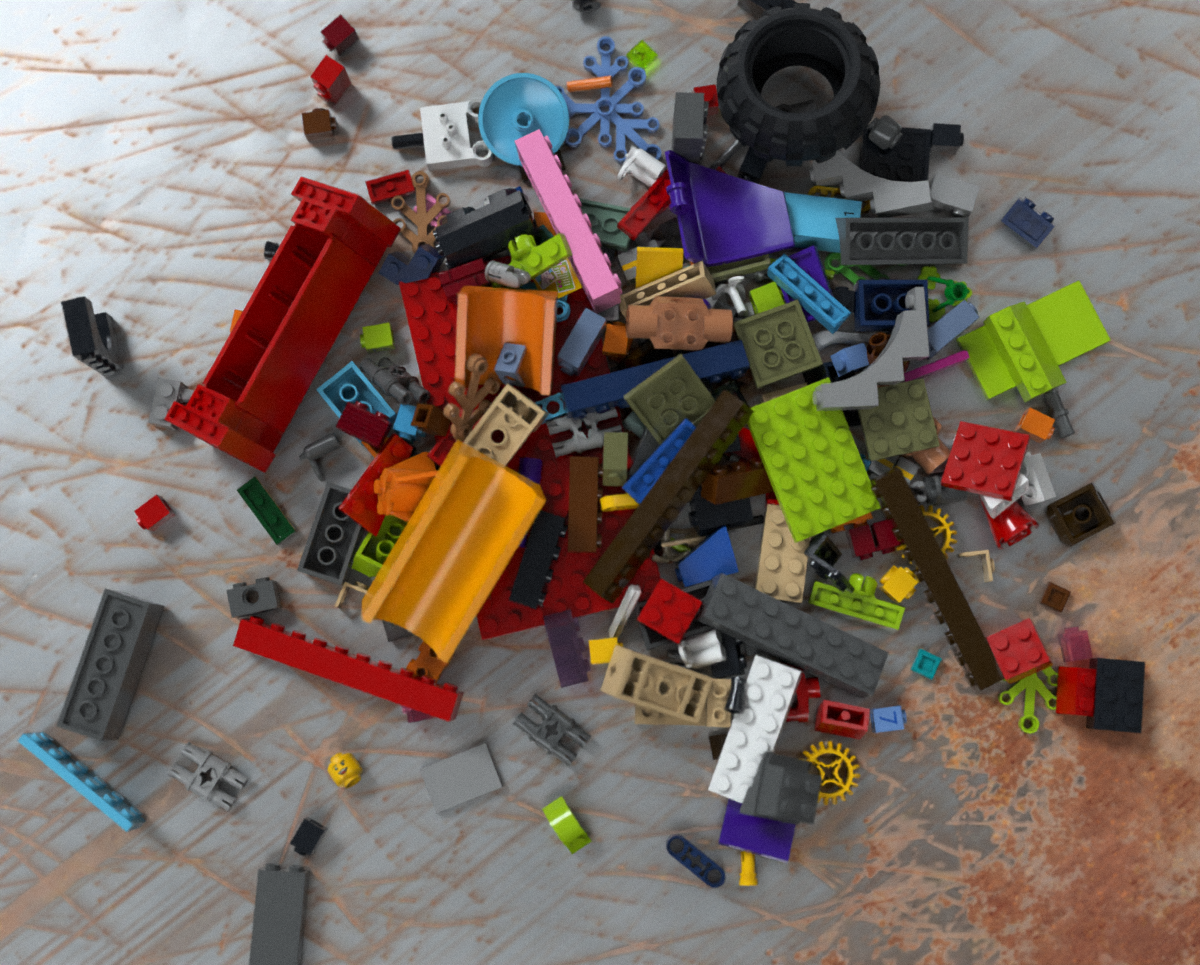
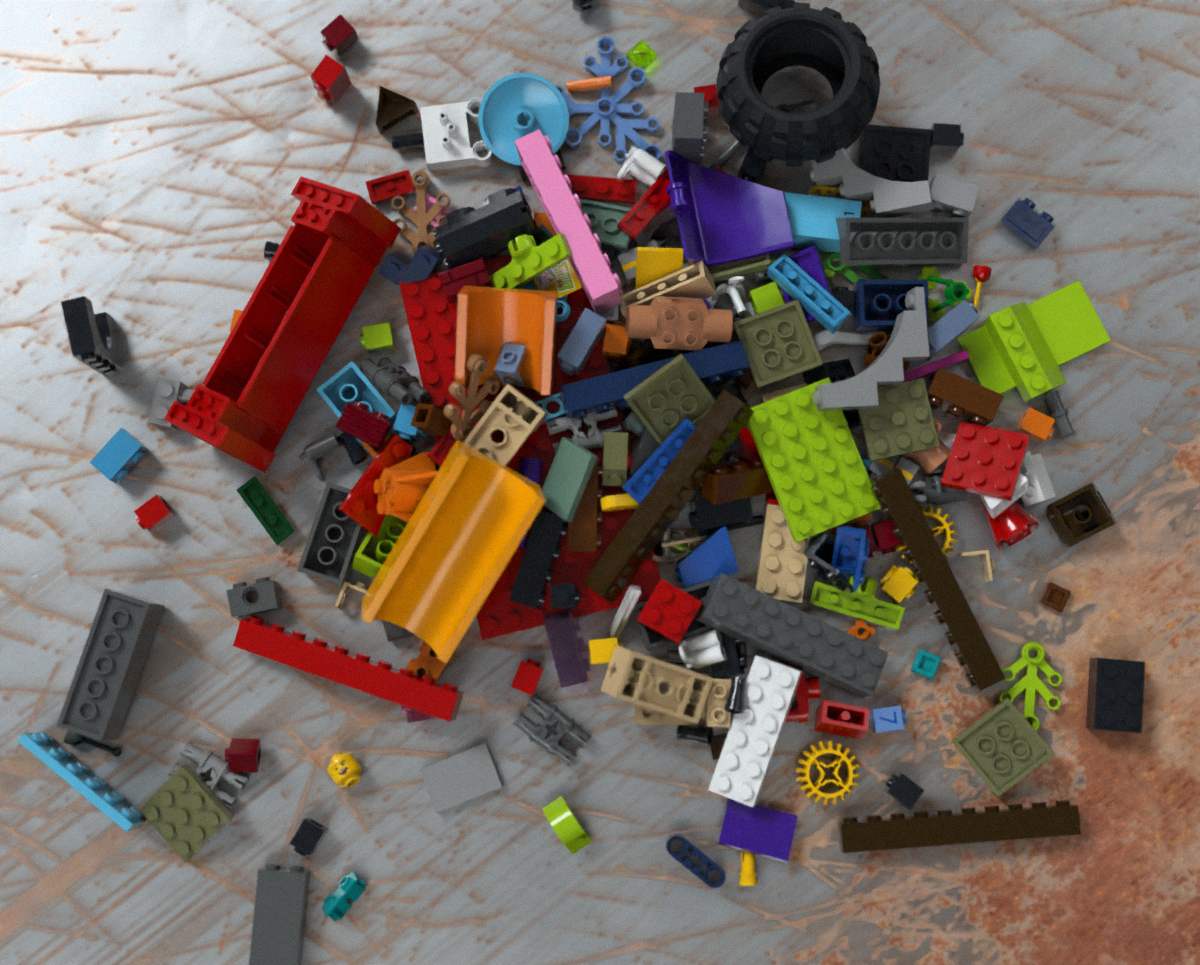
reddish brown brick [302,108,338,142] -> none
light grey hinge [485,261,531,288] -> none
dark grey piece [740,752,822,825] -> none
medium blue brick [830,343,869,377] -> none
dark grey head [868,115,903,150] -> none
red brick [986,618,1053,684] -> none
red brick [1056,666,1096,717] -> none
clear pink brick [1058,626,1093,662] -> none
none -> hinge [64,730,122,757]
none -> dark azure brick [90,428,147,483]
none -> olive plate [139,764,234,863]
none -> dark red brick [224,738,261,773]
none -> teal hinge [322,870,367,921]
none -> black pin [337,432,369,466]
none -> dark brown slope [376,86,419,135]
none -> red brick [511,658,544,696]
none -> sand green tile [542,437,597,522]
none -> black brick [550,584,580,610]
none -> red plate [564,174,637,204]
none -> black pin [677,725,713,746]
none -> blue bracket [831,525,870,591]
none -> dark brown brick [837,800,1081,853]
none -> orange plate [847,619,875,642]
none -> black brick [884,772,925,810]
none -> reddish brown piece [926,367,1004,426]
none -> olive plate [952,697,1055,797]
none -> red hinge [972,265,992,309]

